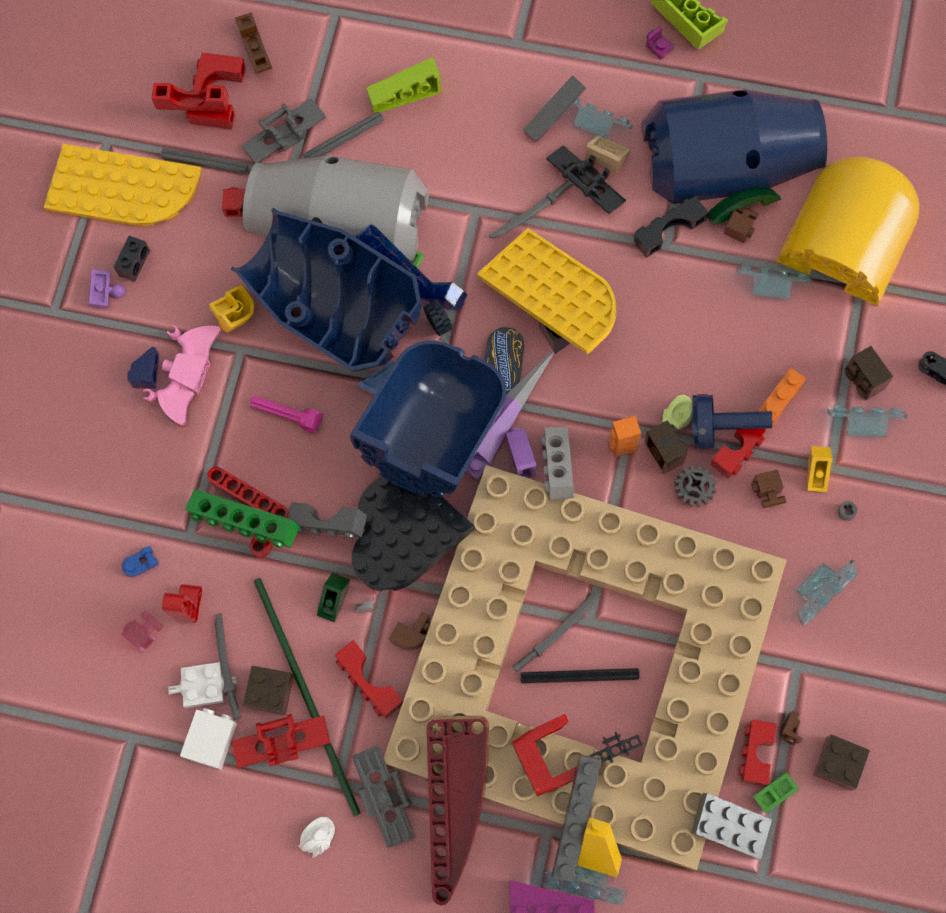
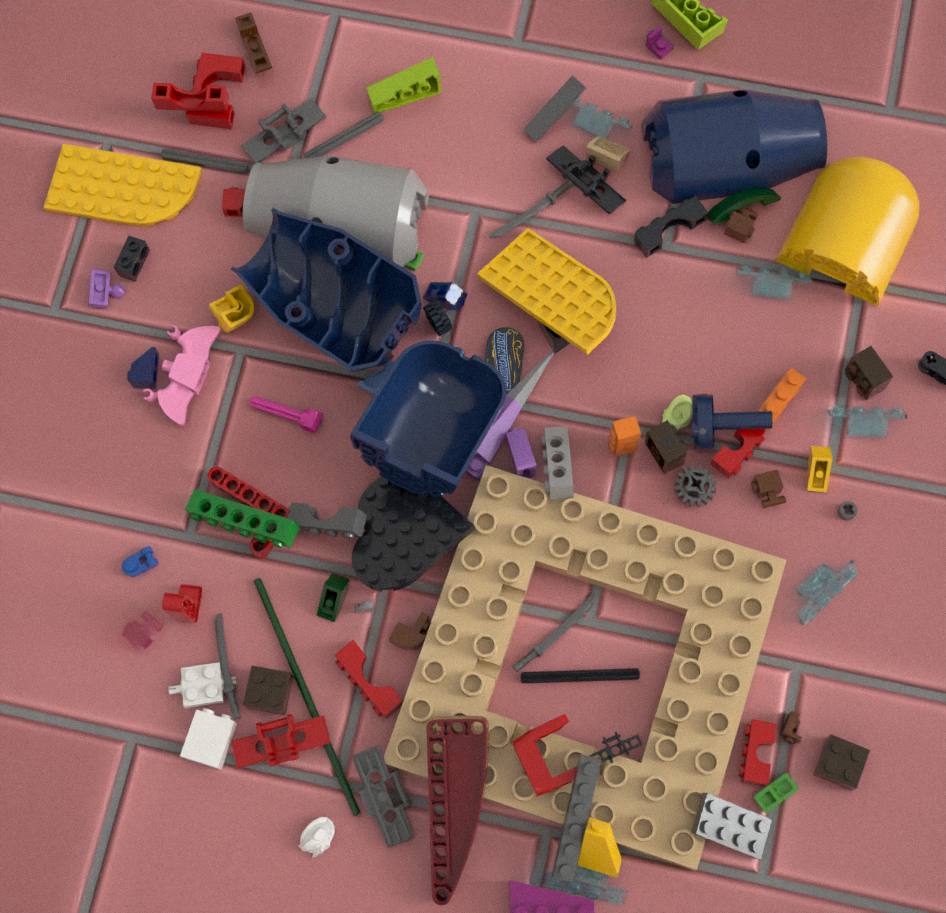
clear blue beam [356,224,434,299] -> none

